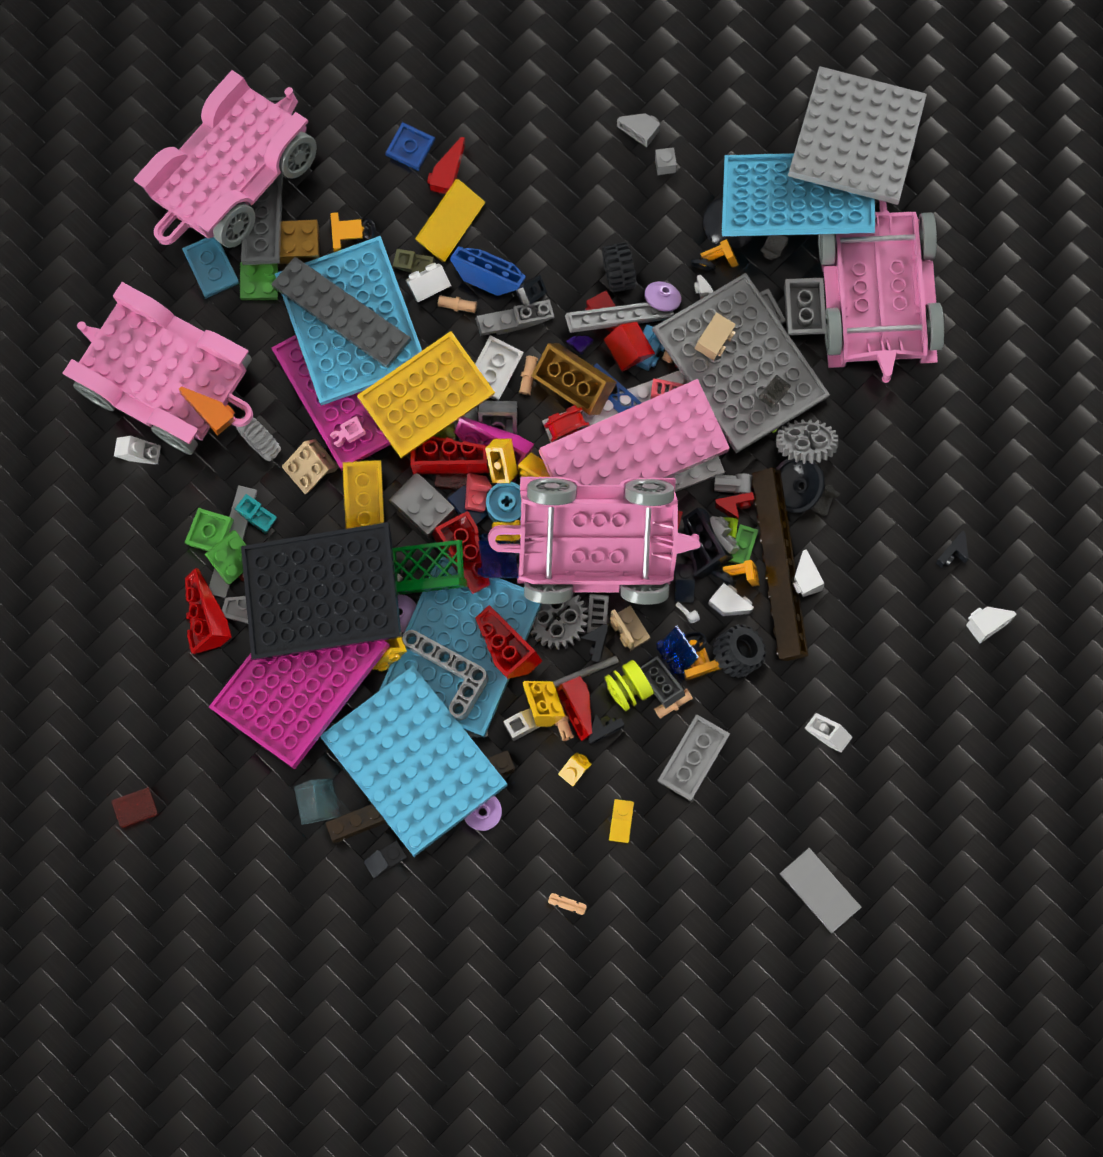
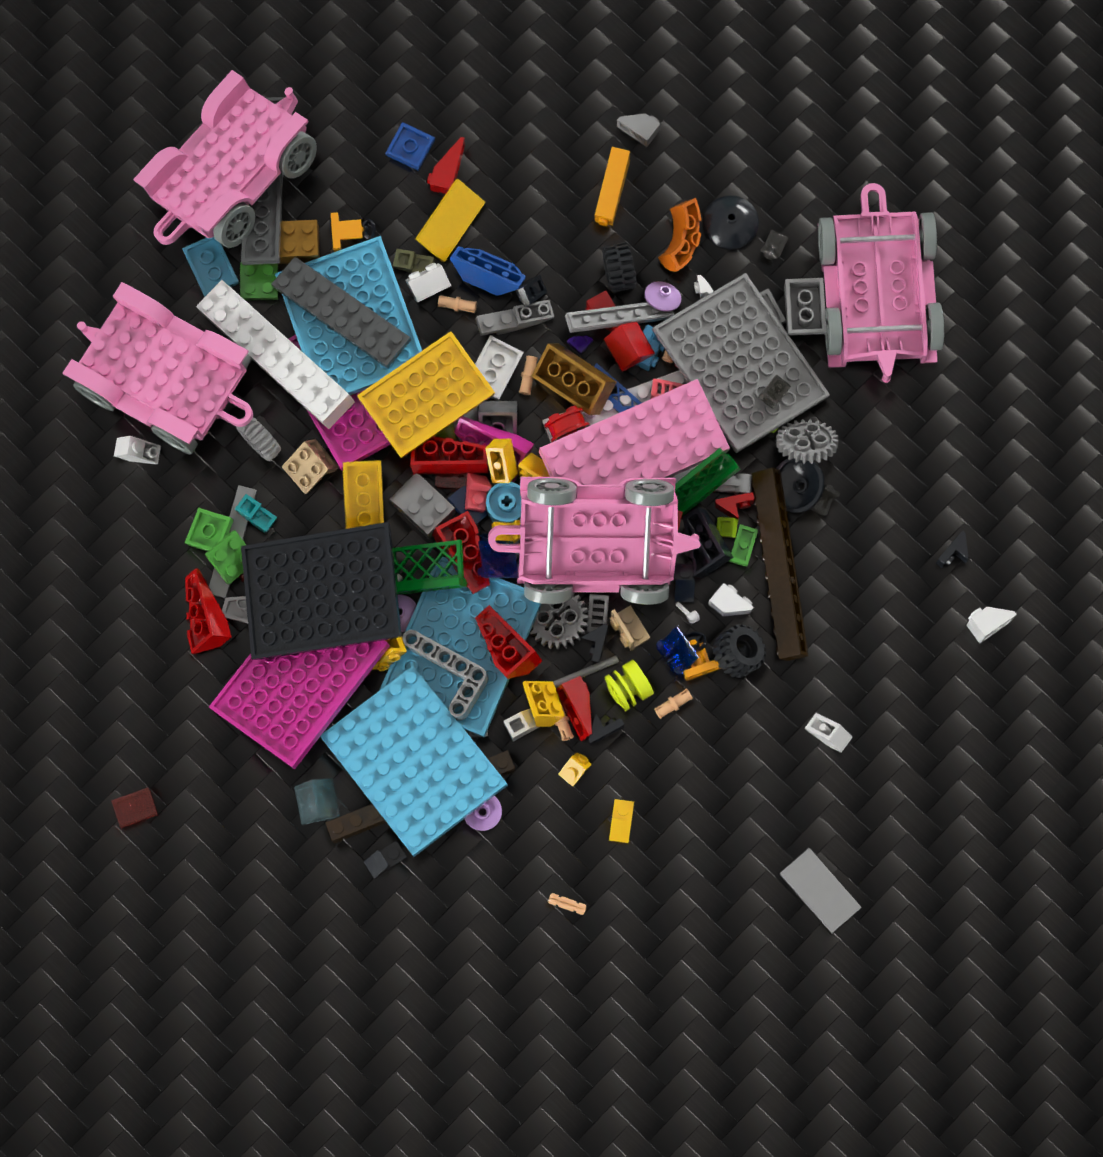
orange slope [178,386,235,435] -> none
bright pink plate [330,416,366,447] -> none
dark grey piece [640,656,686,709] -> none
light grey brick [655,147,677,175] -> none
light grey plate [657,714,730,801] -> none
light orange piece [690,239,739,271] -> none
tan brick [694,312,736,361] -> none
light grey slope [710,516,740,554] -> none
light orange piece [711,560,760,587] -> none
medium azure plate [722,153,875,236] -> none
light grey plate [788,66,927,205] -> none
white slope [793,549,824,597] -> none
none -> white brick [196,280,355,429]
none -> light orange slope [595,147,630,226]
none -> orange brick [658,198,701,272]
none -> green fence [675,448,741,517]

